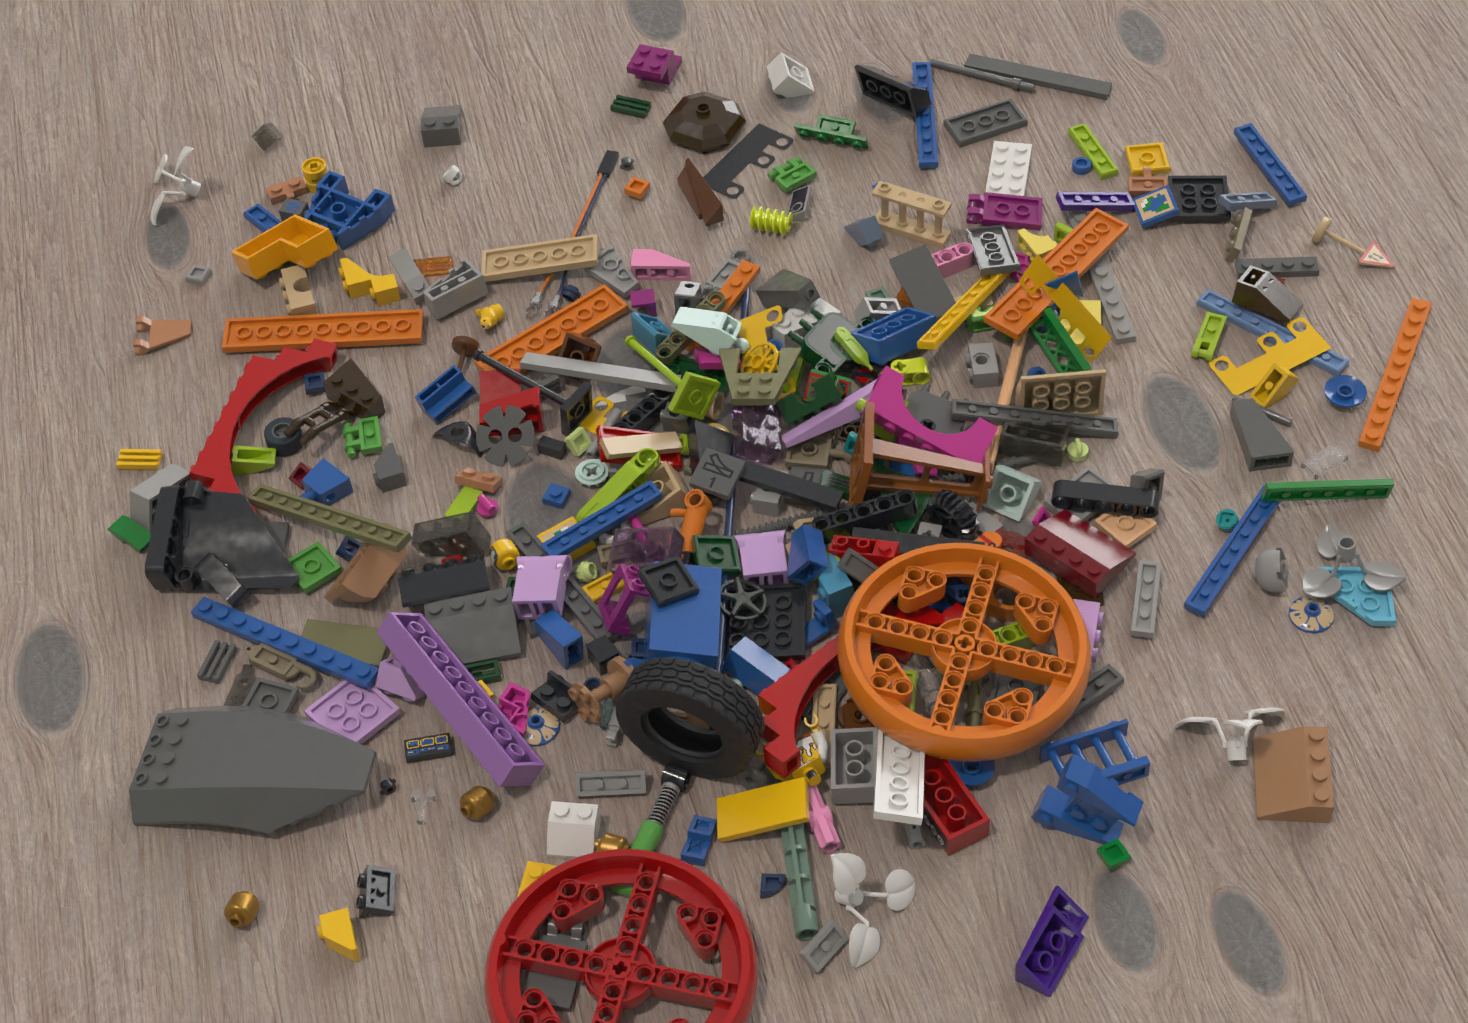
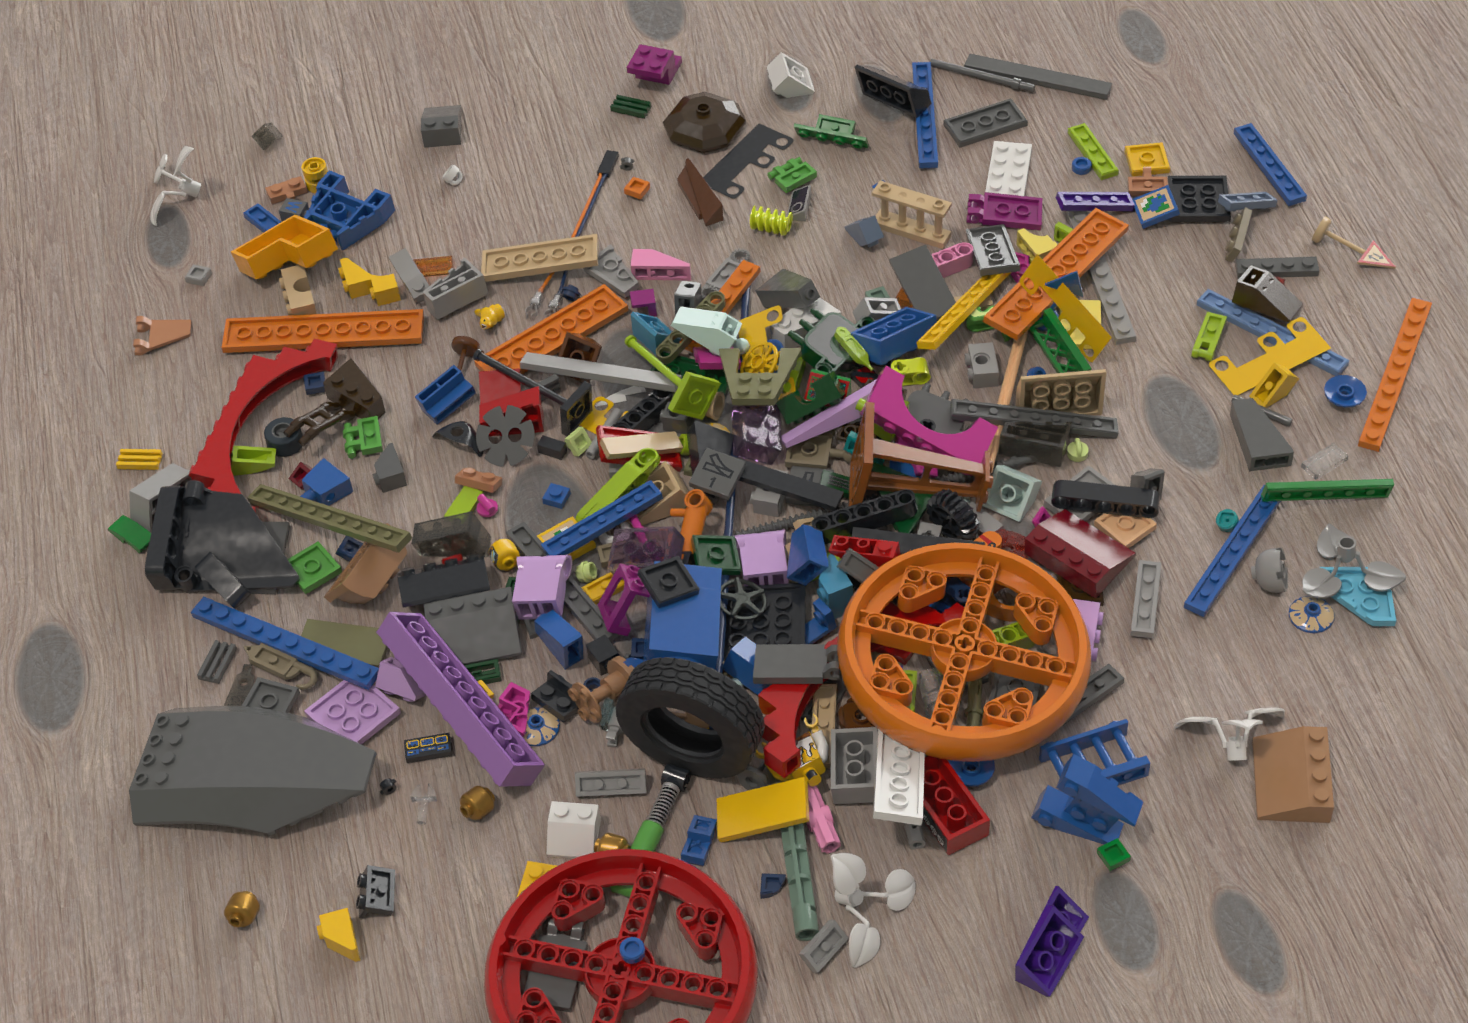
light aqua gear [575,459,609,488] -> none
none -> blue tile [620,937,645,964]
none -> dark grey tile [753,644,840,684]

